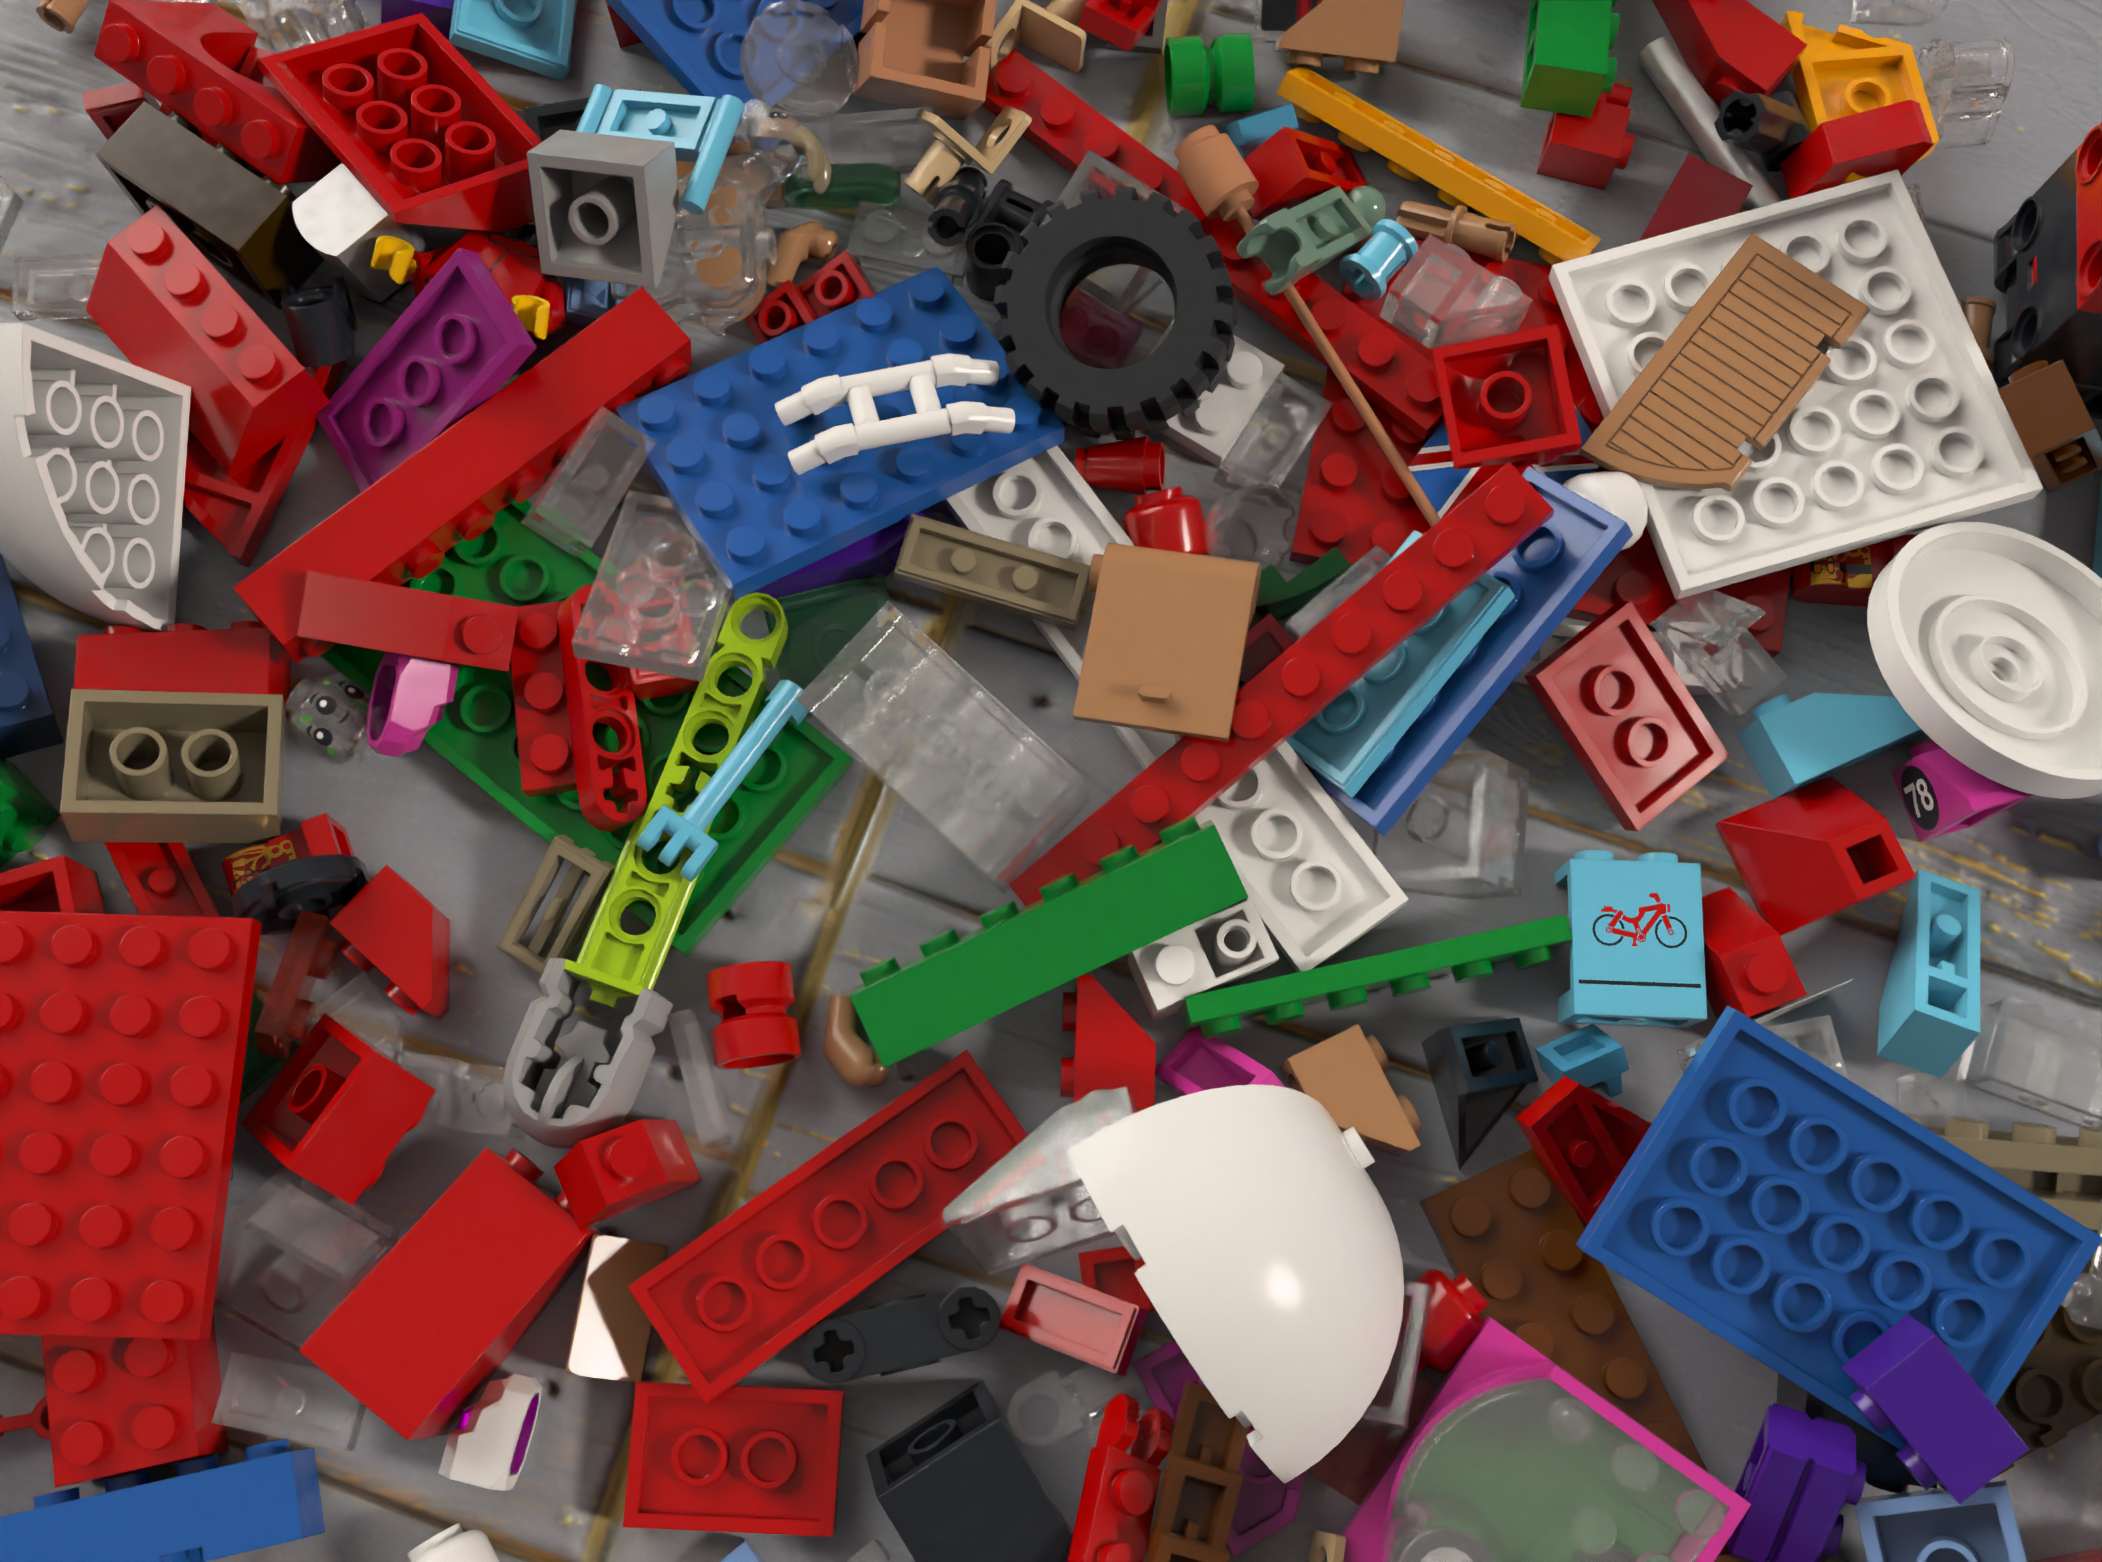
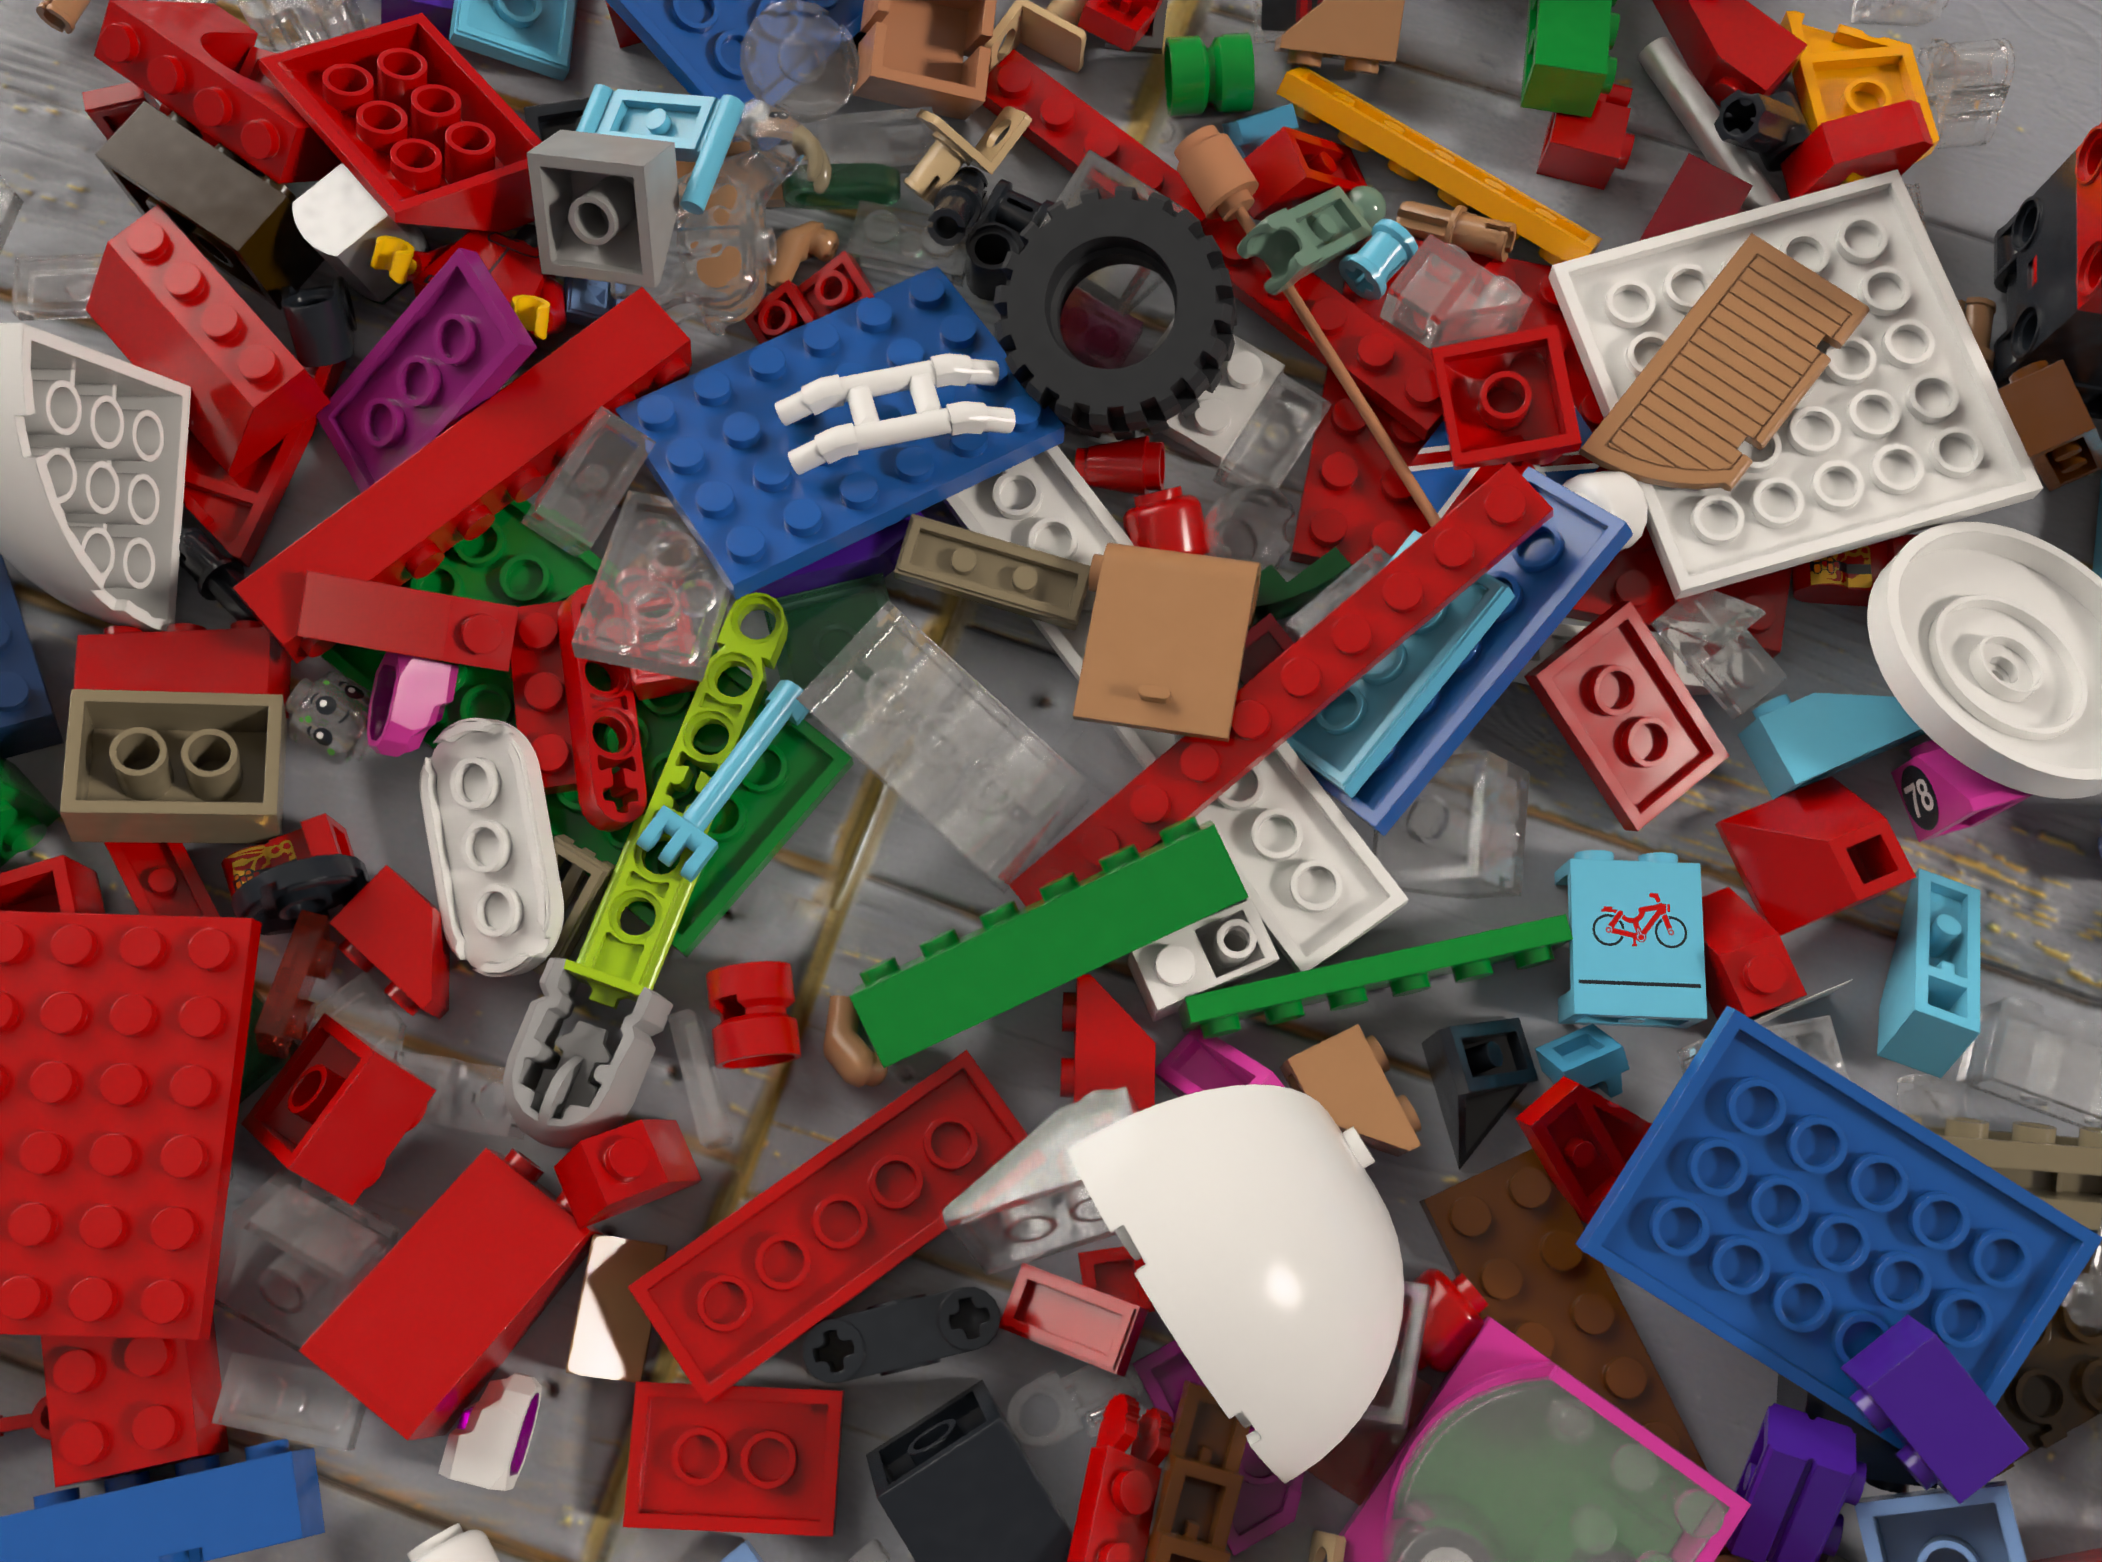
none -> black axle [179,527,259,622]
none -> white tile [419,718,564,977]

